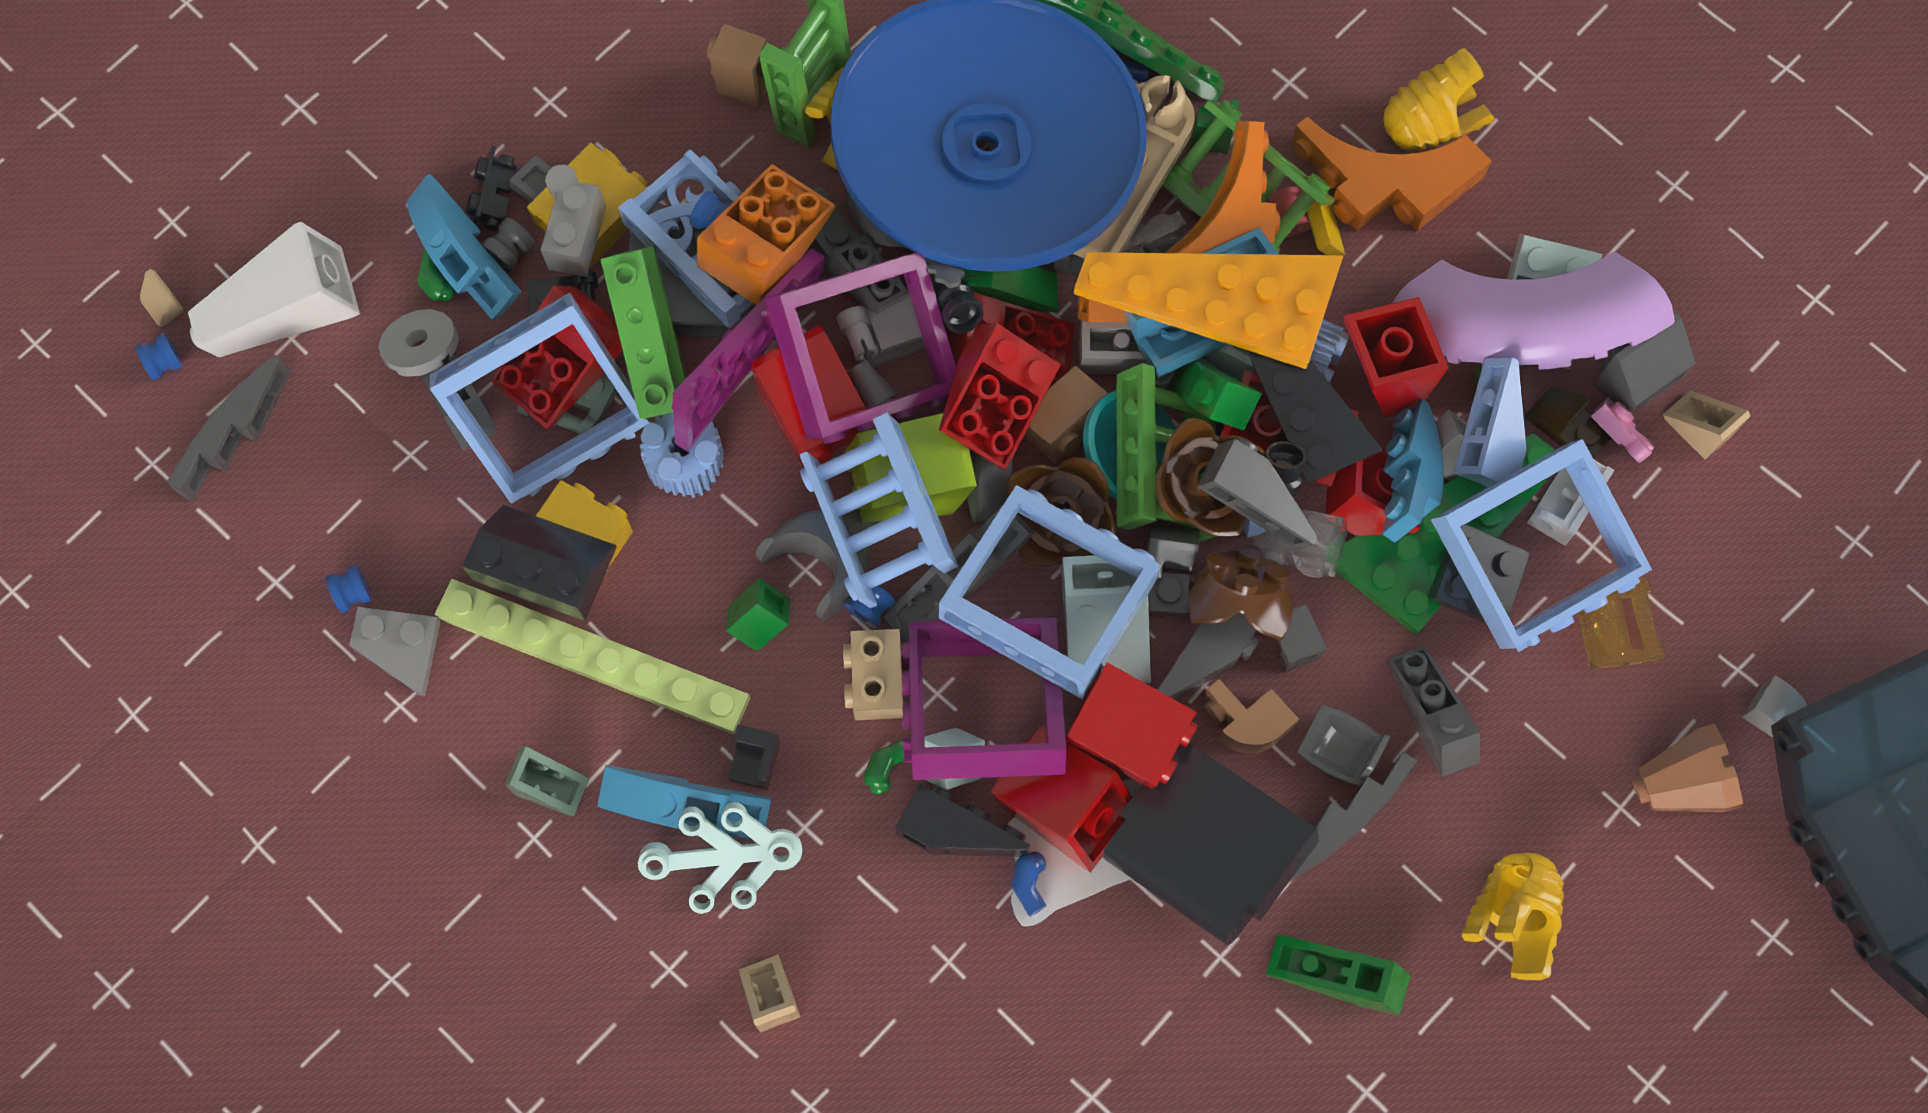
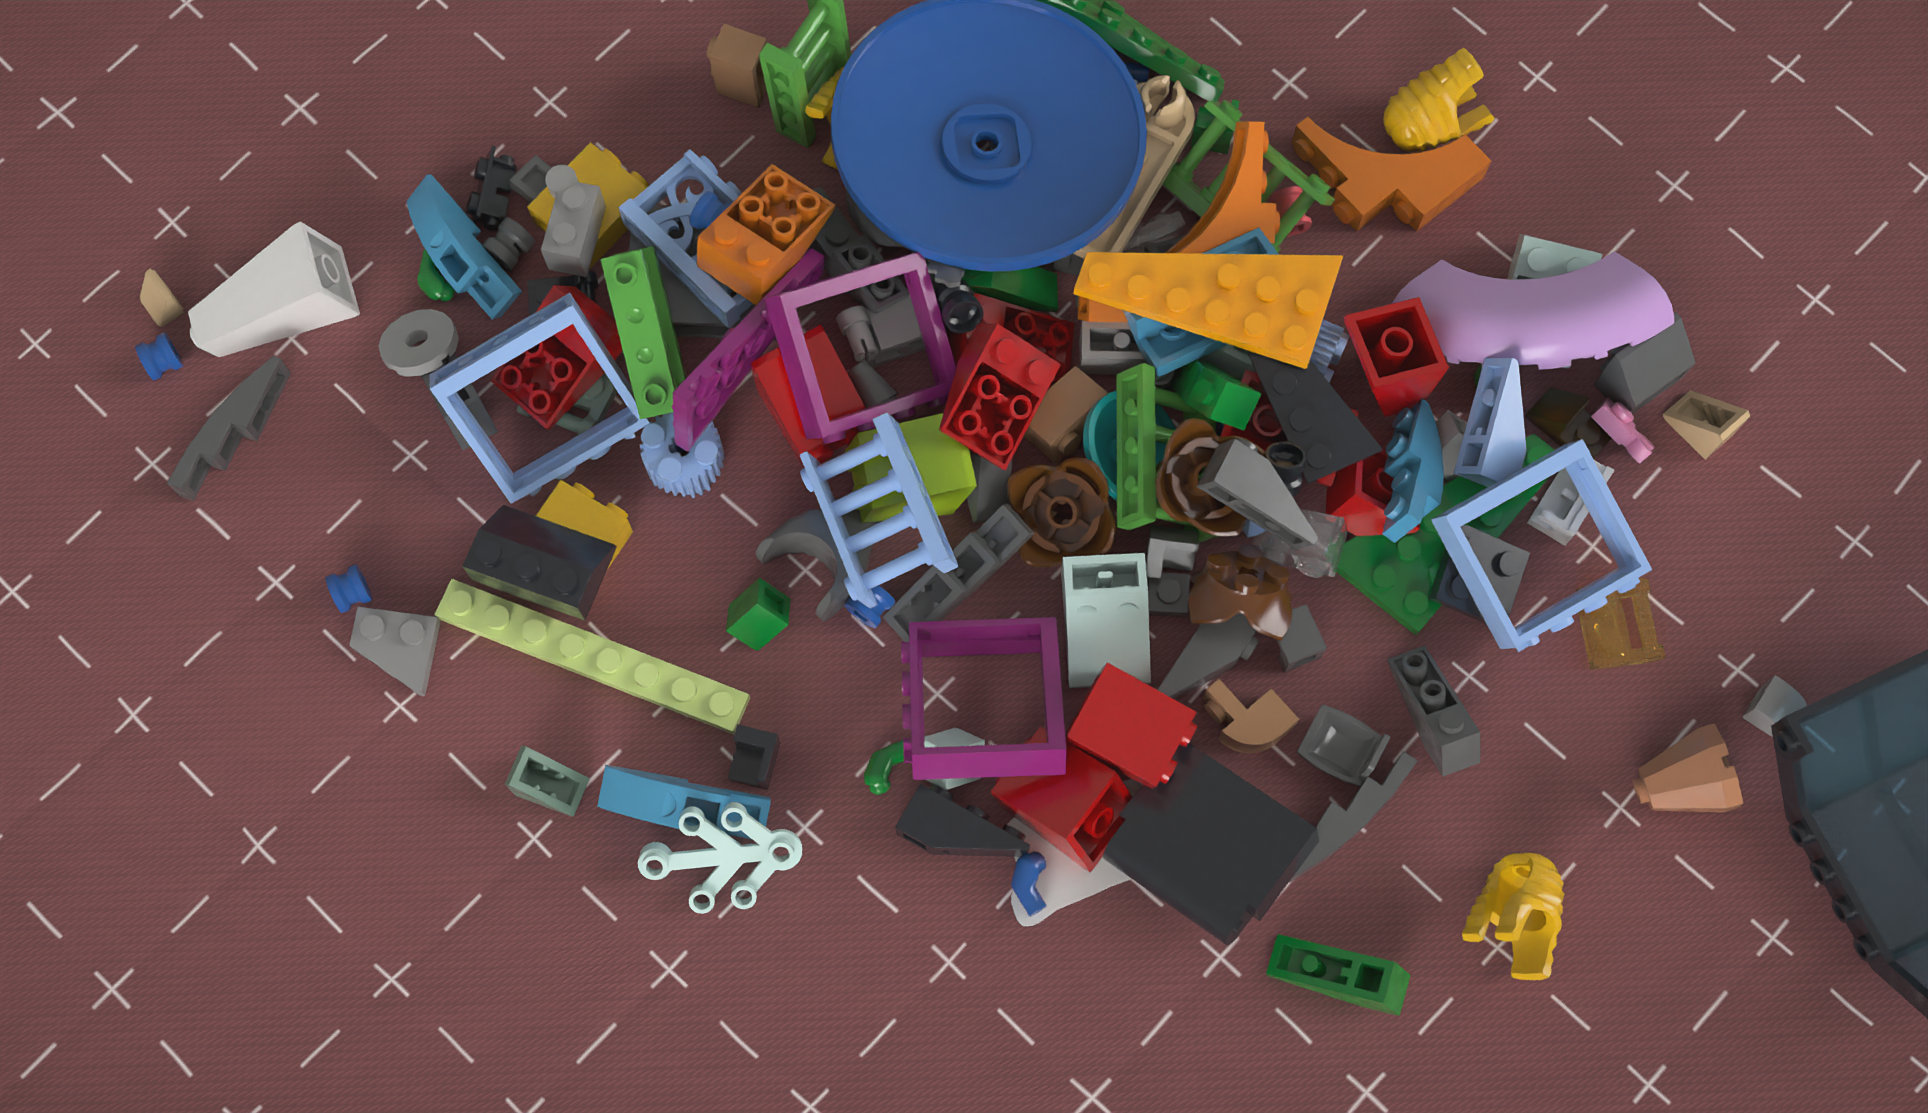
tan slope [738,955,801,1032] -> none
tan brick [843,629,903,720] -> none
light blue window [939,485,1160,700] -> none
yellow tile [1300,176,1346,255] -> none

